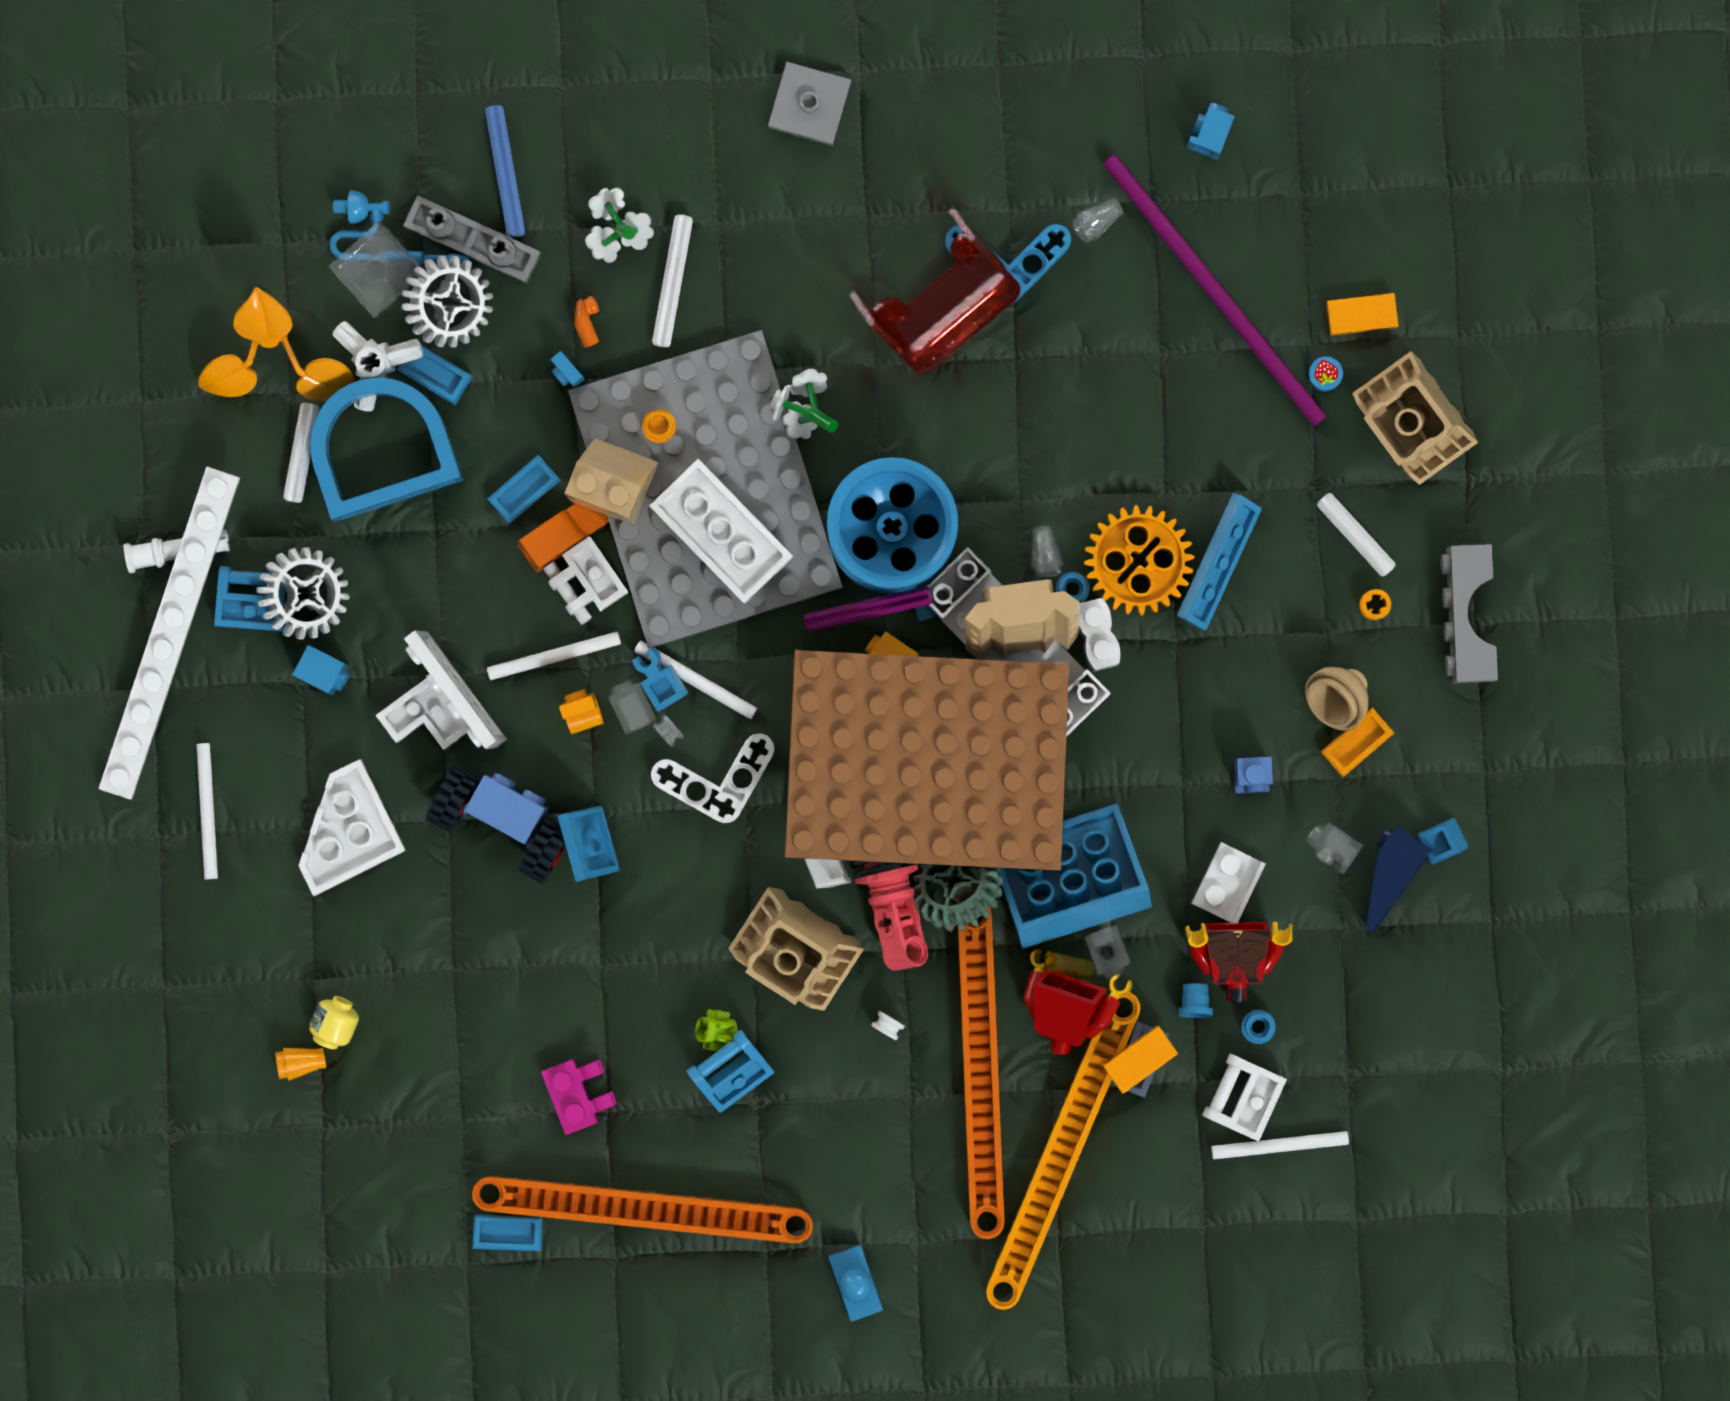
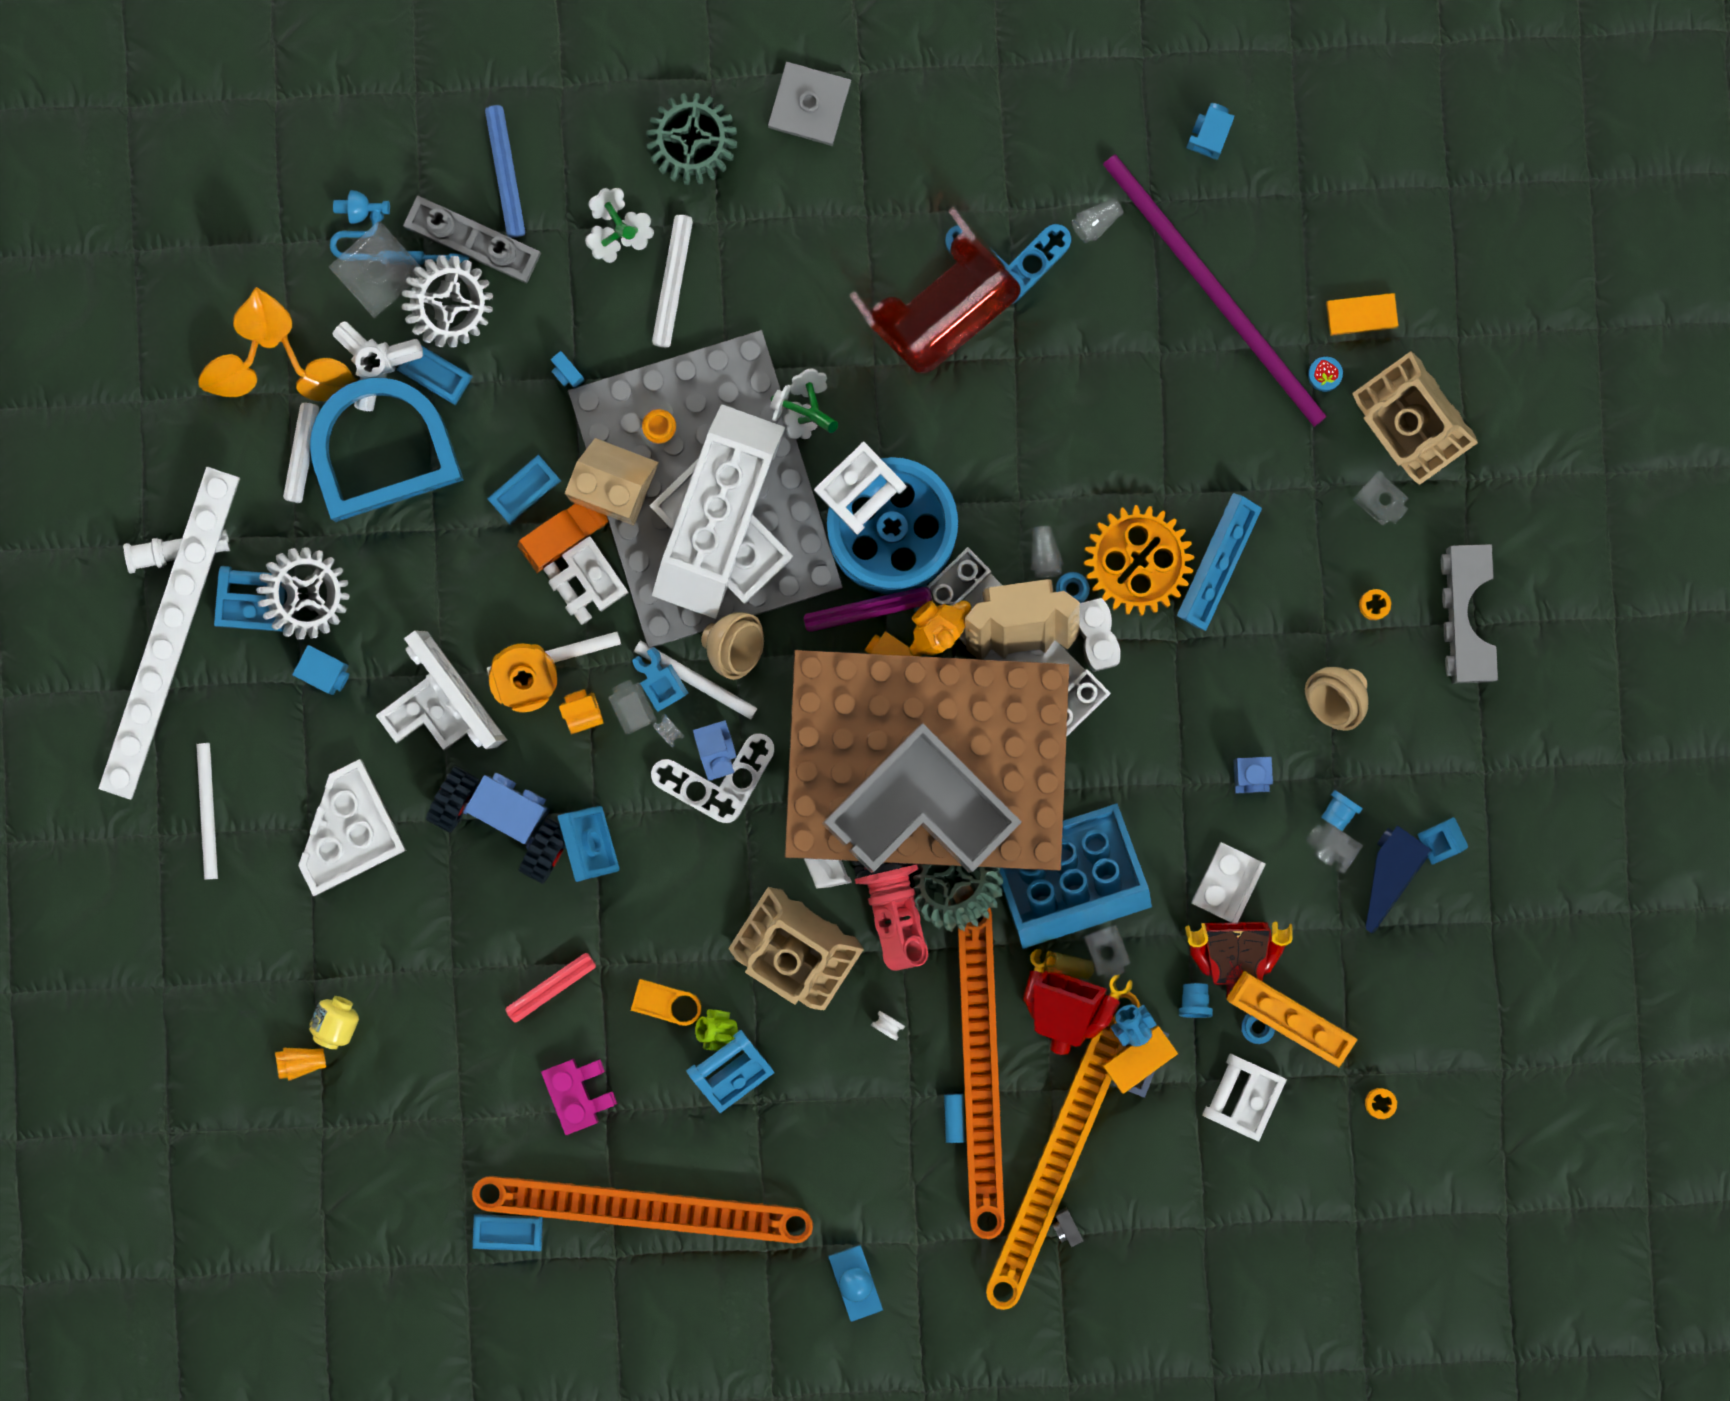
orange arm [574,296,599,348] -> none
white bar [1211,1131,1349,1160] -> none
white axle [1317,493,1395,576] -> none
light orange tile [1320,707,1394,777] -> none
none -> light orange plate [489,643,557,712]
none -> coral axle [505,953,596,1023]
none -> light orange piece [631,979,702,1026]
none -> sand green gear [646,93,737,185]
none -> white slope [652,404,785,619]
none -> medium blue brick [693,720,737,781]
none -> tan piece [701,612,764,680]
none -> white plate [814,441,907,535]
none -> light grey piece [822,723,1022,873]
none -> light orange rock [909,600,971,657]
none -> dark azure axle [944,1094,966,1143]
none -> flat silver plate [1052,1207,1083,1247]
none -> dark azure gear [1111,1005,1156,1047]
none -> light orange tile [1226,971,1358,1068]
none -> dark azure piece [1321,790,1363,831]
none -> clear brick [1353,471,1409,526]
none -> light orange bush [1365,1088,1397,1119]

